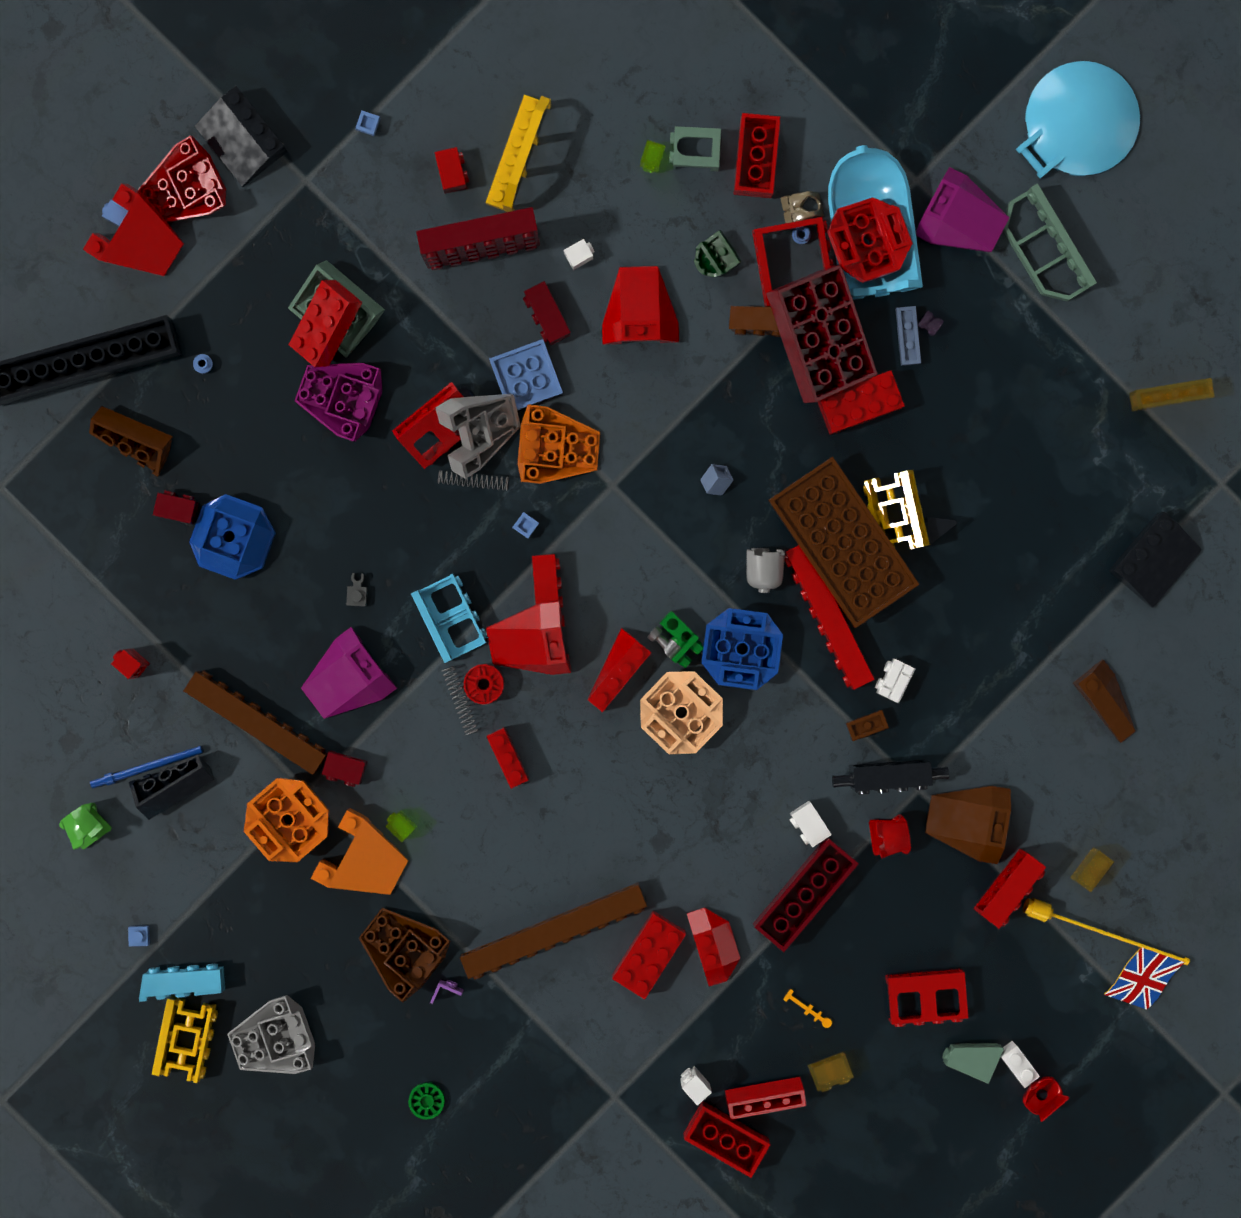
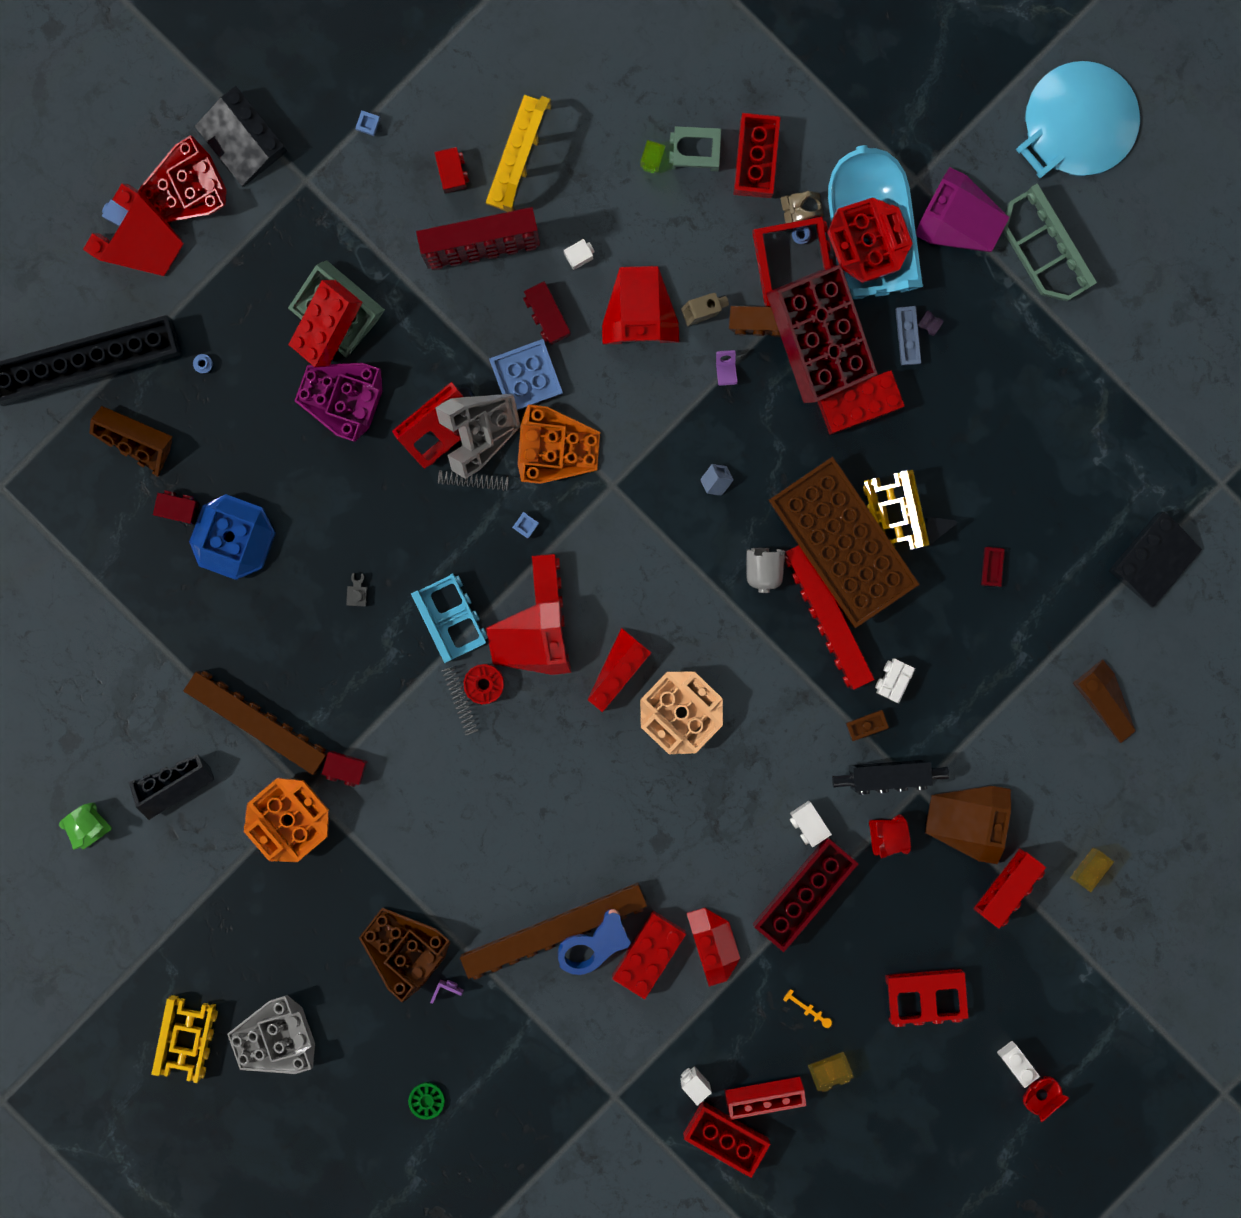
blue bar [90,746,203,789] -> none
red brick [111,649,150,679] -> none
medium blue plate [128,925,150,946] -> none
medium azure wedge [139,964,225,1002] -> none
magenta wedge [301,627,397,719] -> none
orange wedge [311,808,409,895] -> none
clear neon green brick [385,811,417,842] -> none
red brick [486,727,529,788] -> none
green hips [647,611,703,668] -> none
dark green slope [694,230,742,277] -> none
blue piece [701,608,783,690] -> none
sand green slope [942,1043,1004,1084] -> none
flag [1023,898,1190,1009] -> none
clear yellow brick [1129,378,1215,412] -> none
none -> blue animal [558,909,631,975]
none -> dark tan torso [681,293,729,327]
none -> medium lavender bracket [716,350,737,386]
none -> dark red tile [981,547,1005,587]

